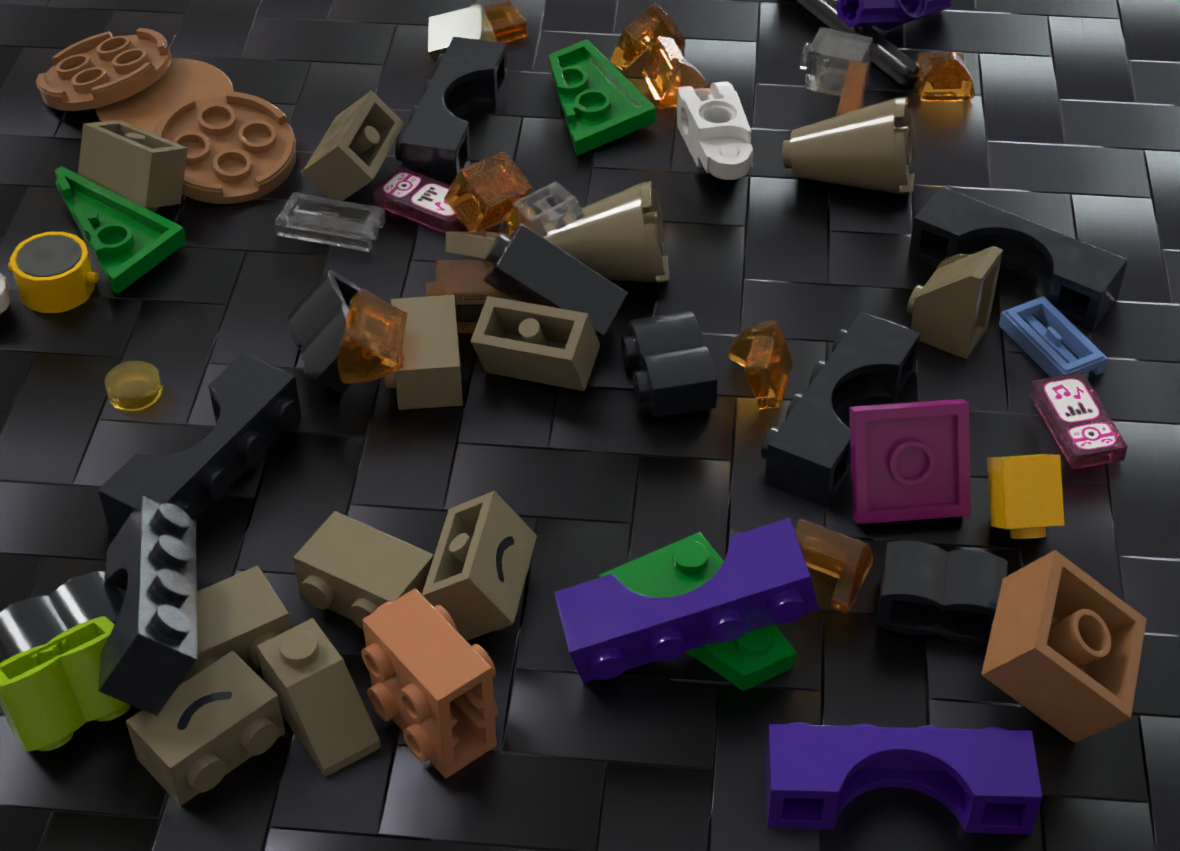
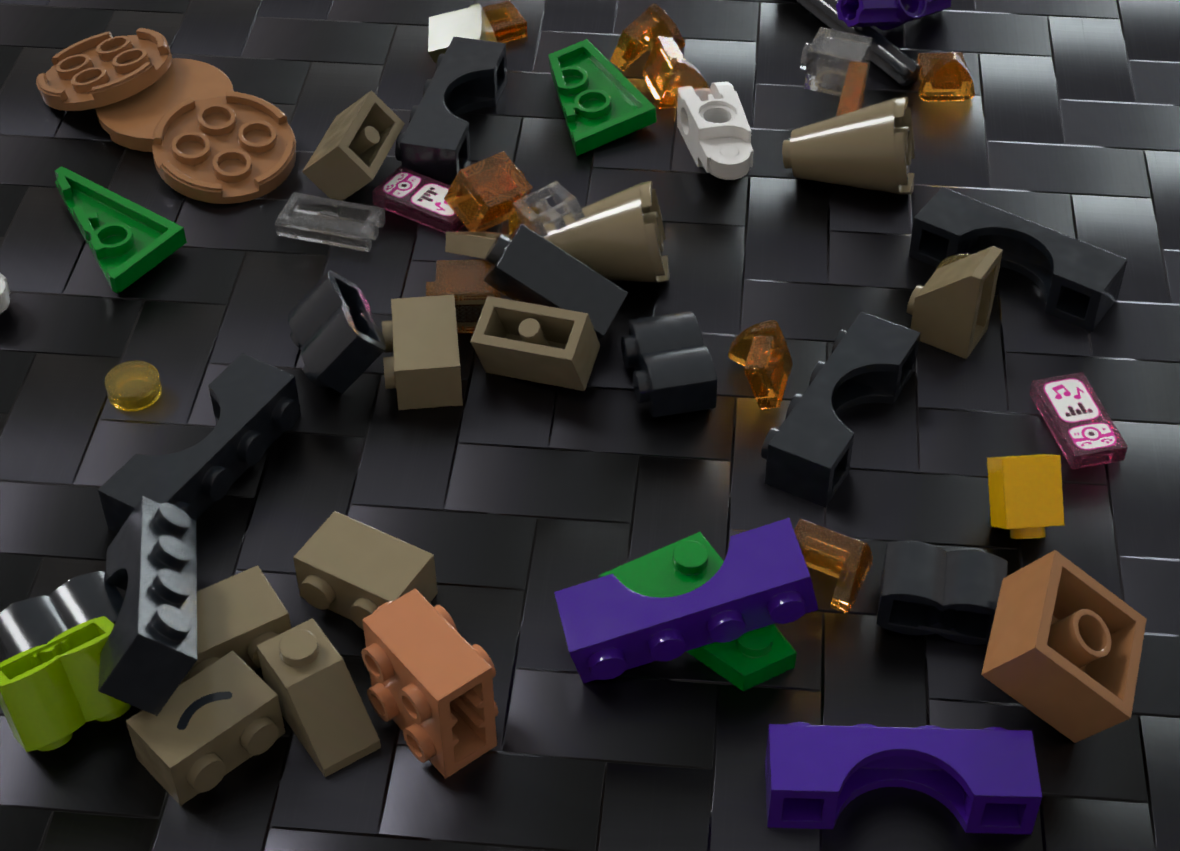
yellow piece [8,232,99,313] -> none
dark tan brick [78,120,188,213] -> none
clear orange tile [338,288,407,384] -> none
dark tan brick [422,490,537,641] -> none
magenta tile [849,399,971,524] -> none
medium blue tile [999,296,1108,381] -> none

